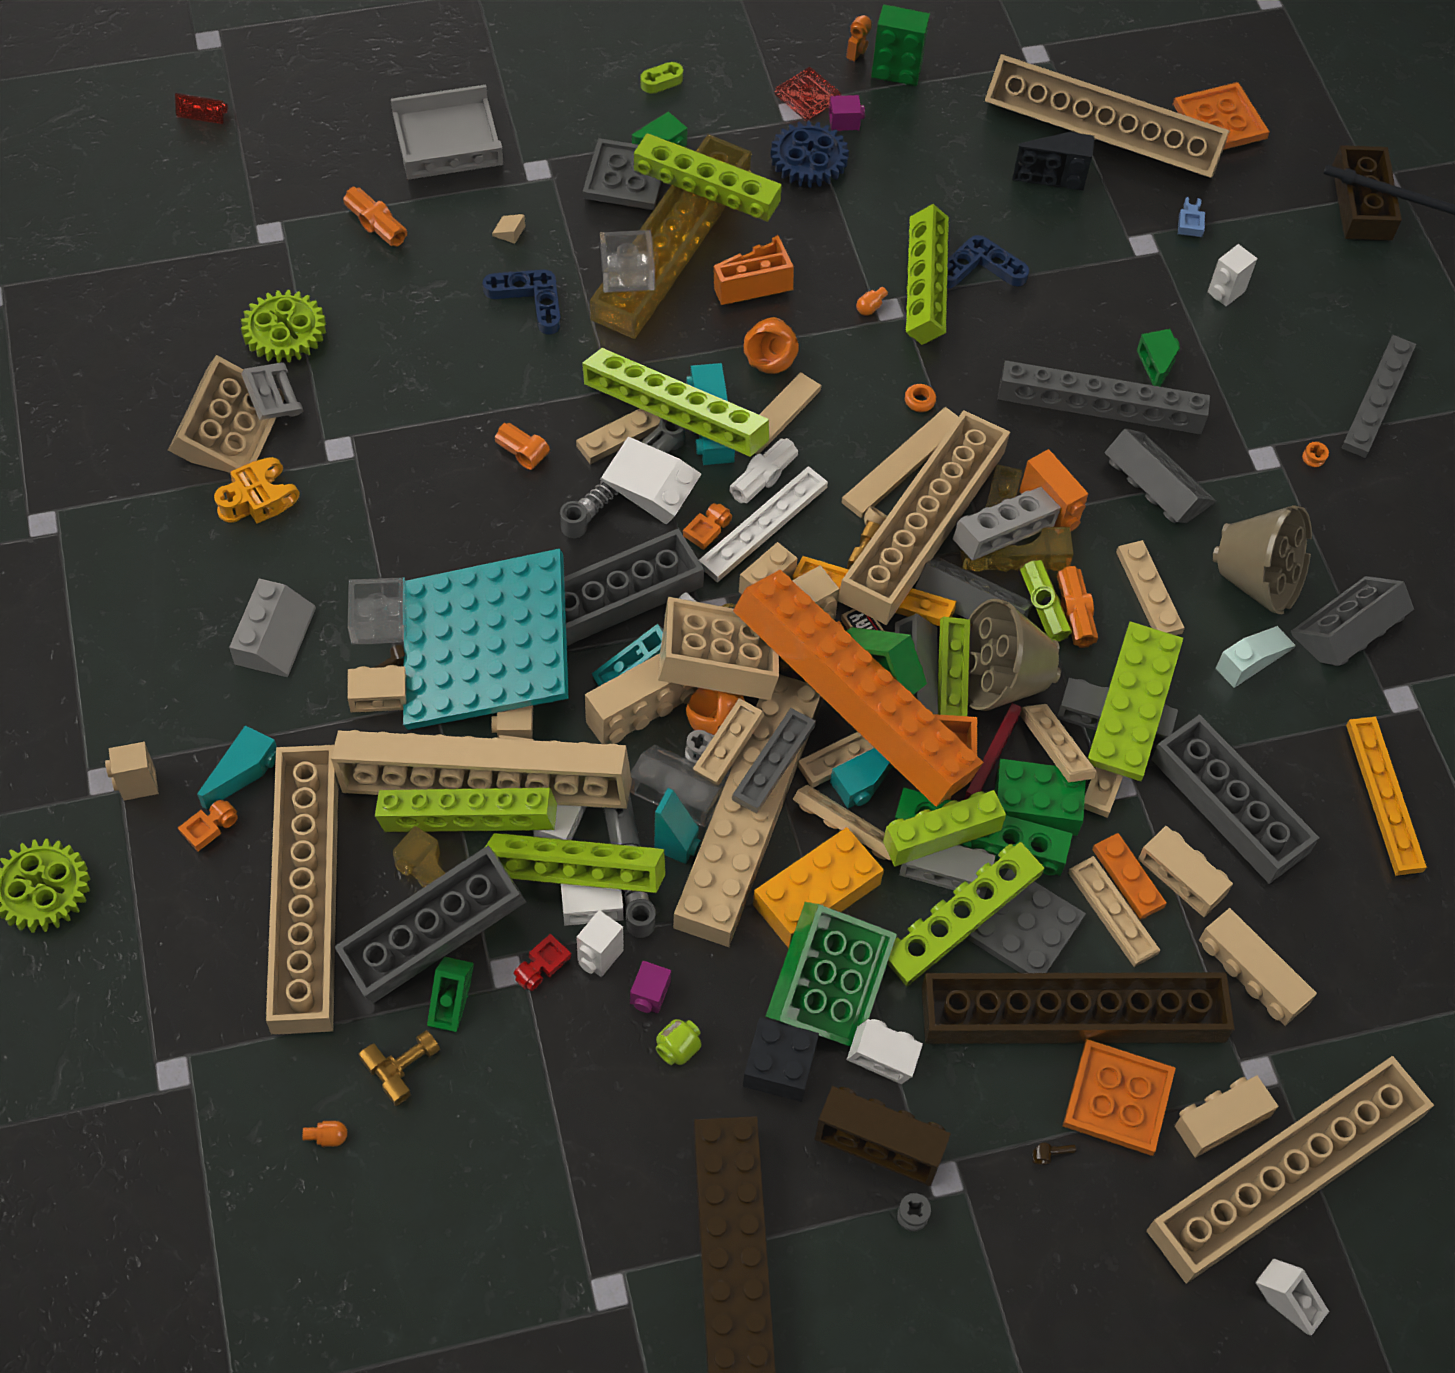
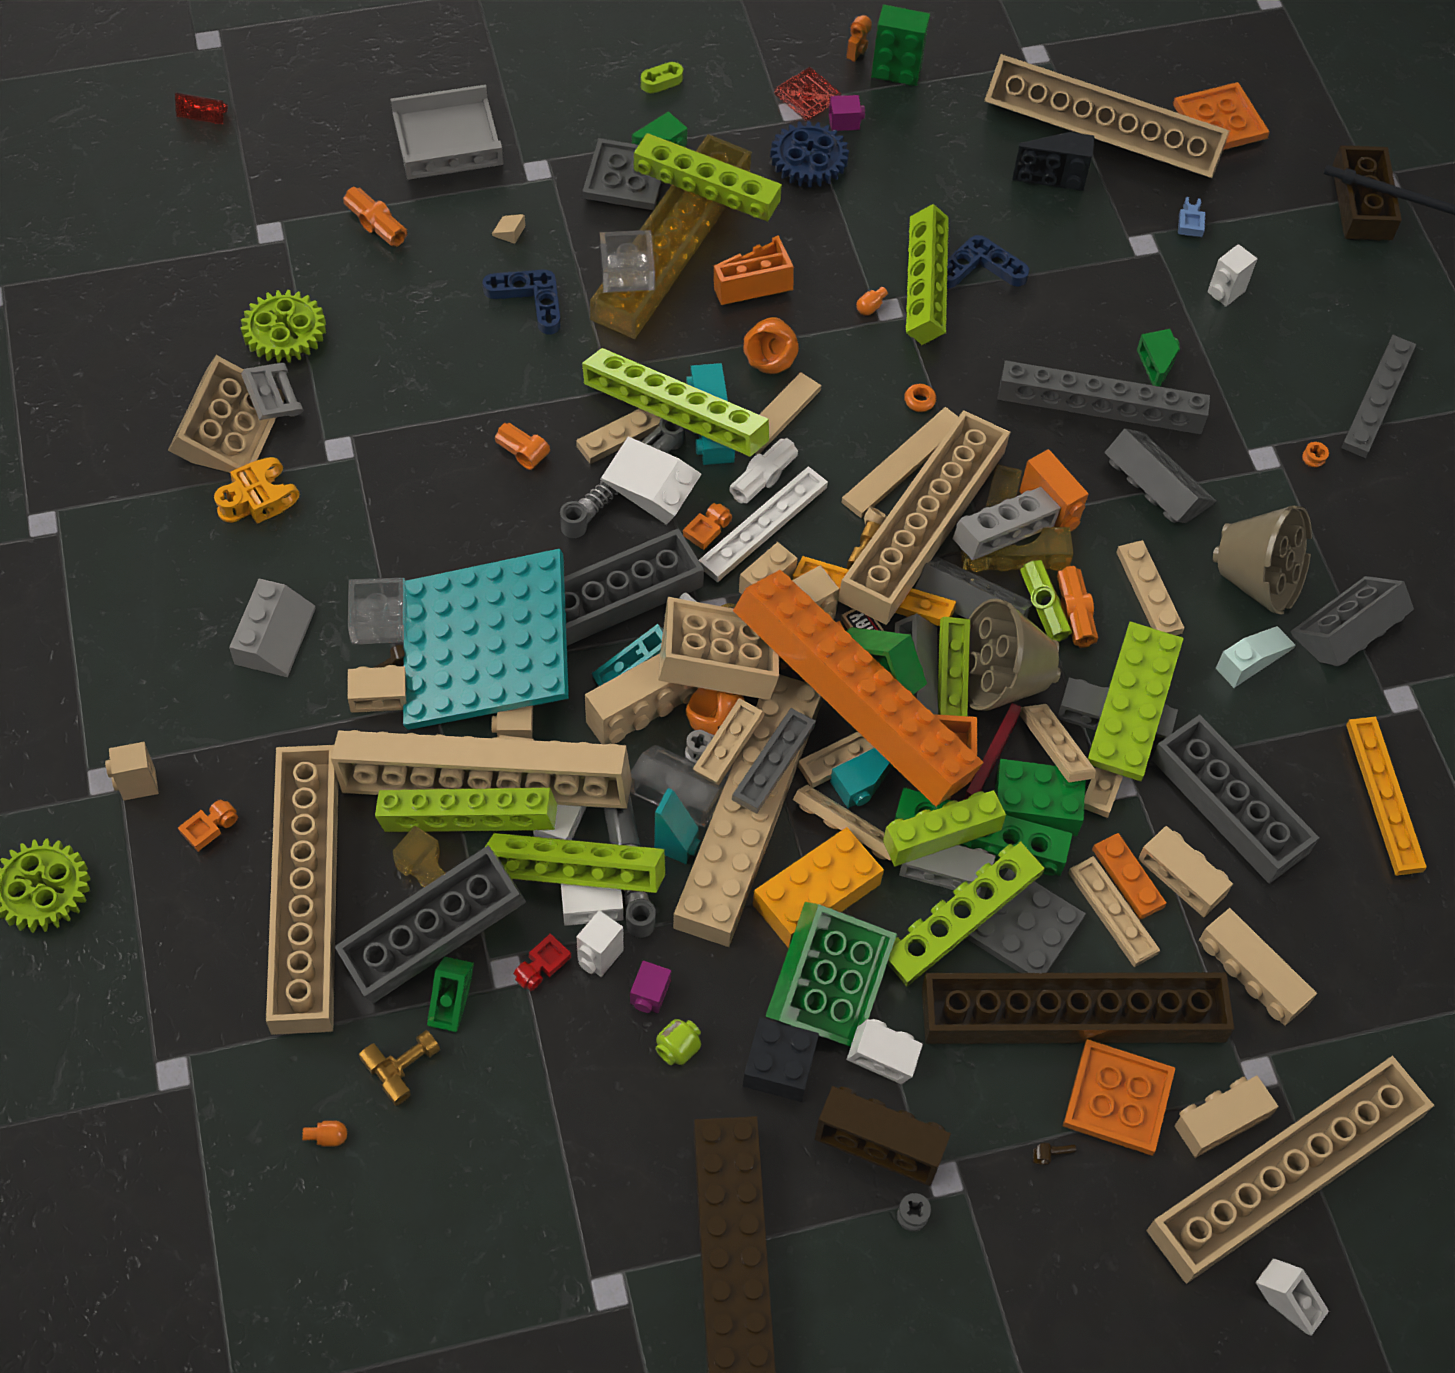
teal slope [197,726,277,809] -> none

